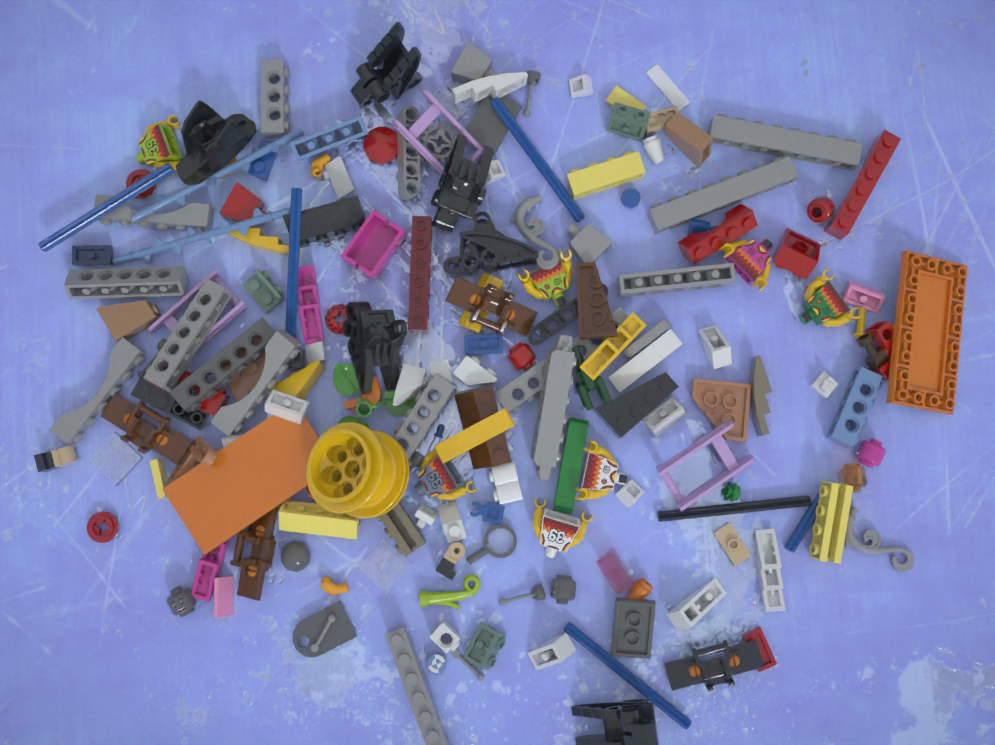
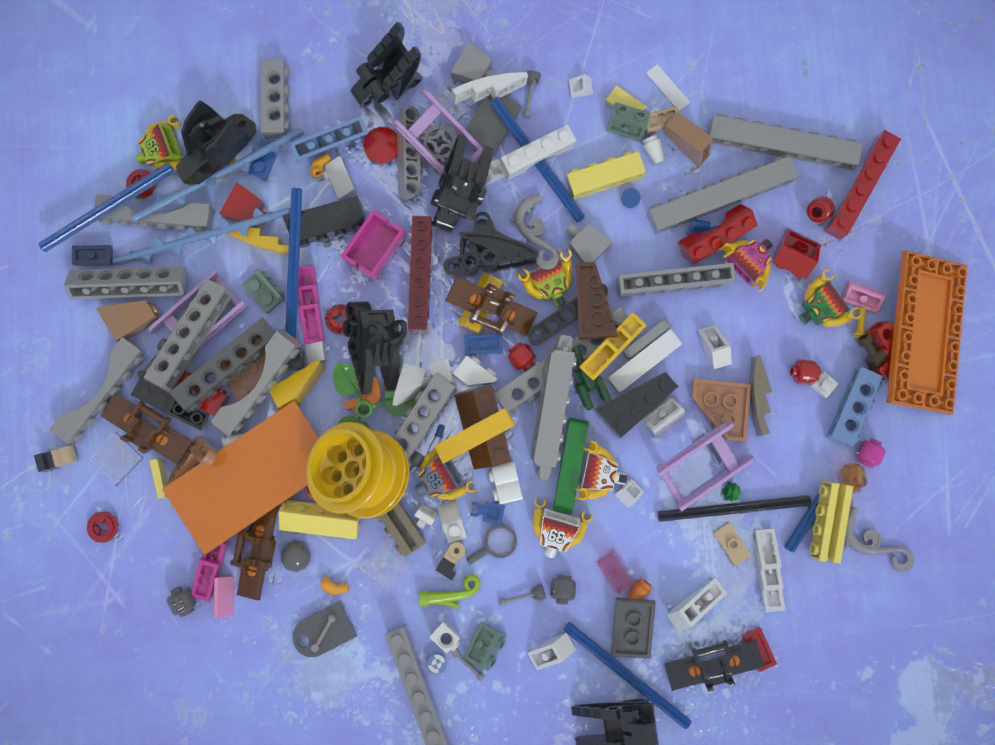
white slope [265,389,309,424] -> none
none -> white arch [499,125,576,180]
none -> red head [790,359,821,385]

